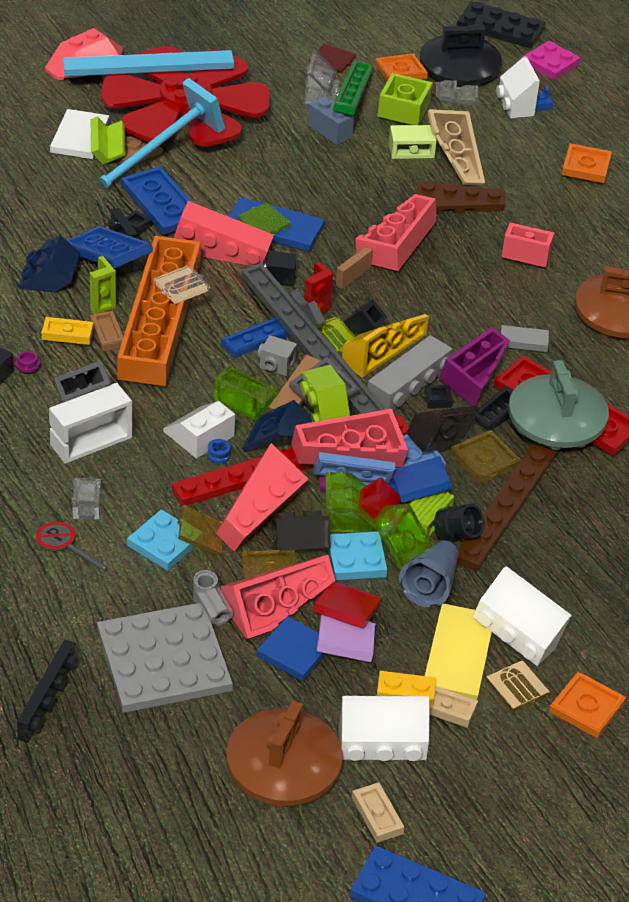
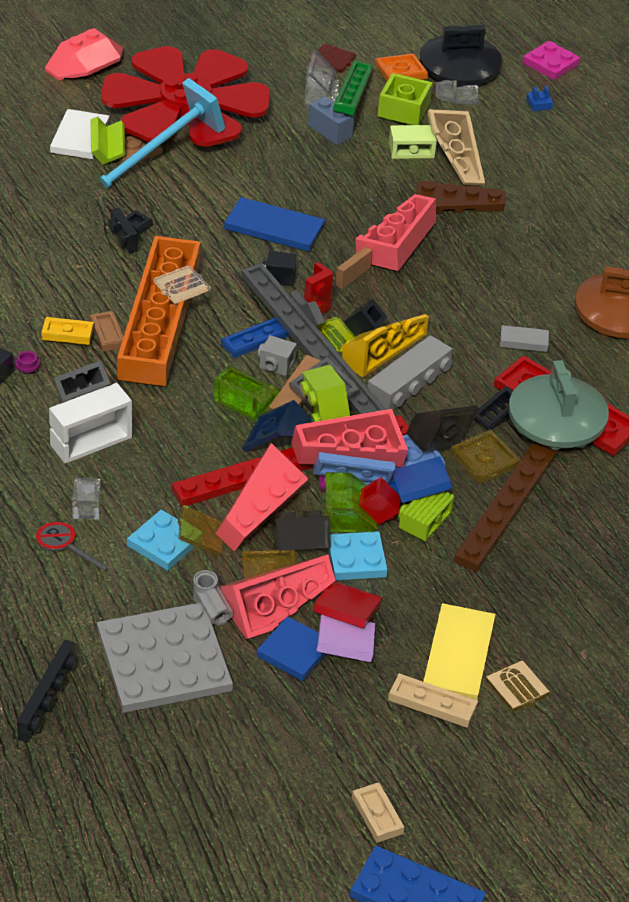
dark blue slope [19,235,80,293] -> none
medium azure tile [63,50,234,76] -> none
blue tile [67,226,153,268] -> none
lime panel [90,256,116,314] -> none
blue plate [121,166,193,235] -> none
white slope [163,401,235,458] -> none
coral wedge [174,201,274,266] -> none
blue bush [208,439,231,464] -> none
dark orange bracket [226,700,343,808] -> none
clear neon green piece [237,202,291,234] -> none
white slope [339,696,429,761] -> none
clear neon green slope [373,503,432,571] -> none
yellow plate [377,671,436,707] -> none
sand blue cone [399,541,459,607] -> none
black tile [424,385,453,408] -> none
black wheel [434,504,484,541] -> none
magenta wedge [439,326,510,408] -> none
black plate [457,1,546,49] -> none
white slope [473,566,572,666] -> none
white slope [496,57,540,118] -> none
coral brick [502,223,554,268] -> none
orange tile [549,671,626,739] -> none
orange plate [562,143,612,183] -> none

